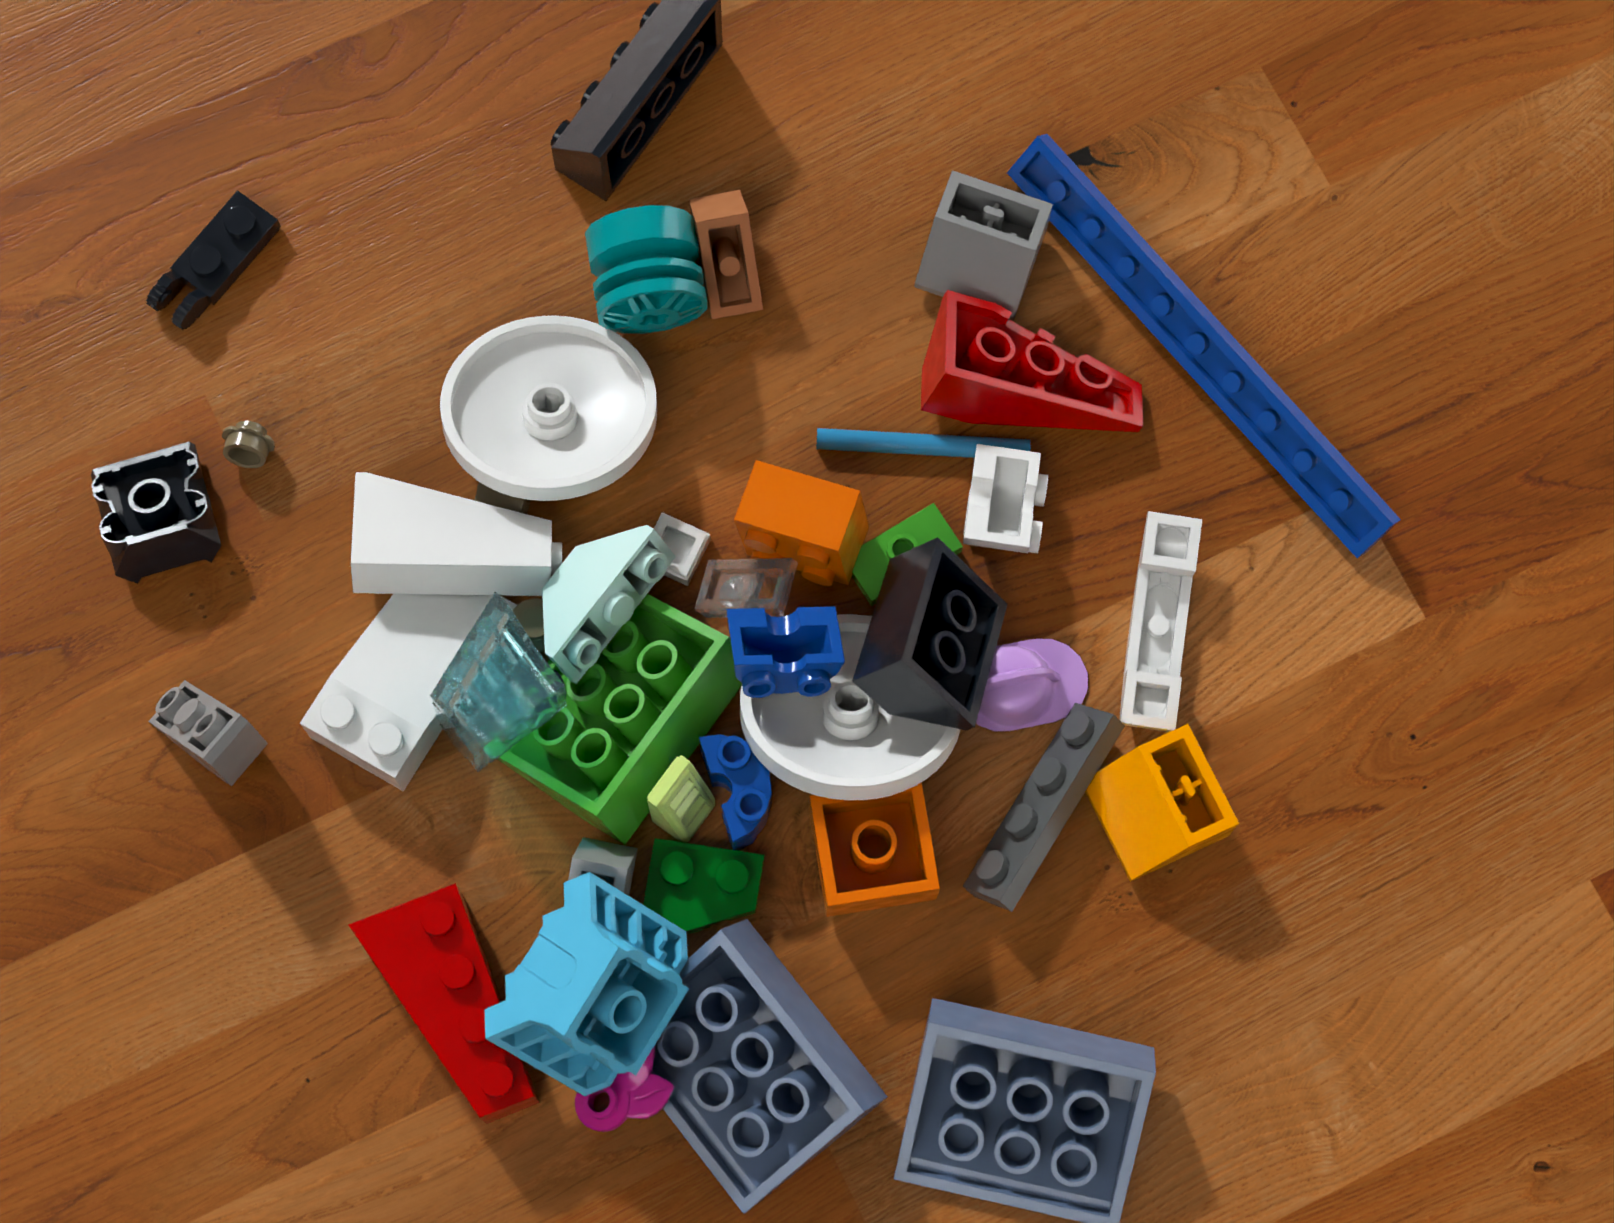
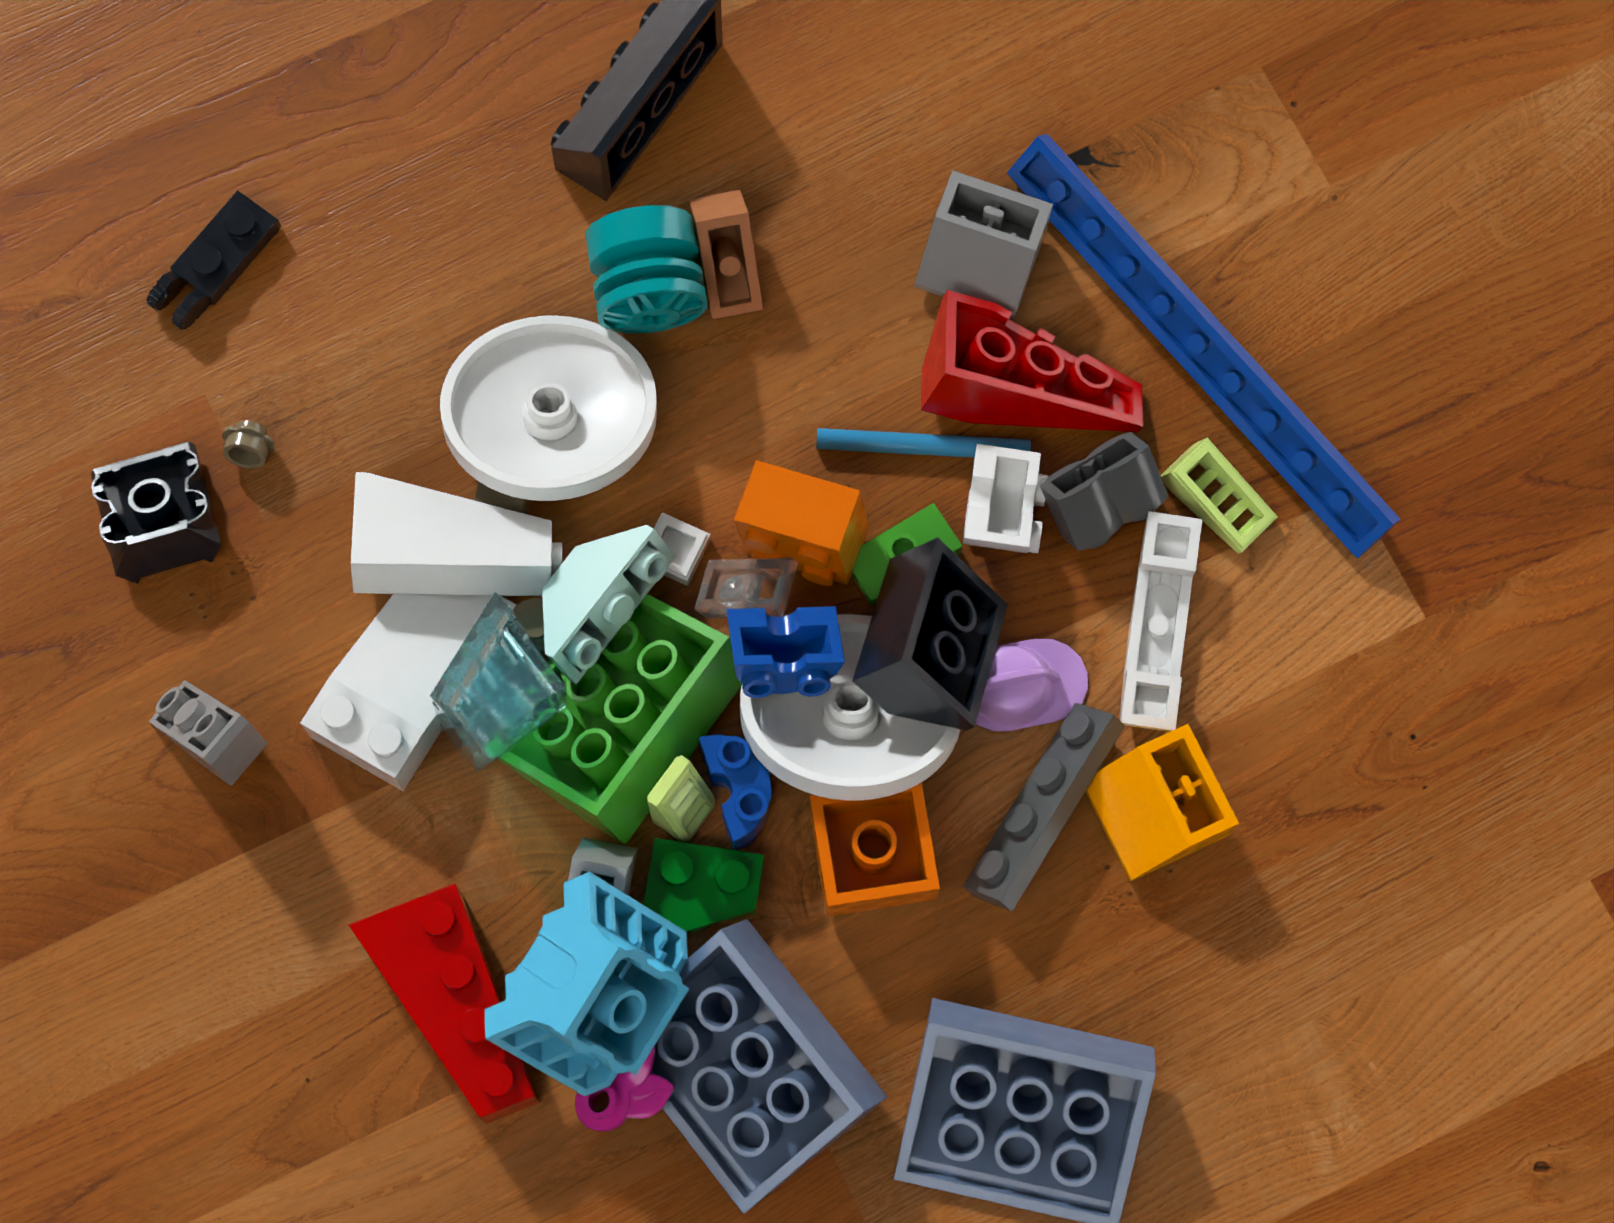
none -> dark grey brick [1040,432,1169,551]
none -> yellowish green slope [1160,438,1278,554]

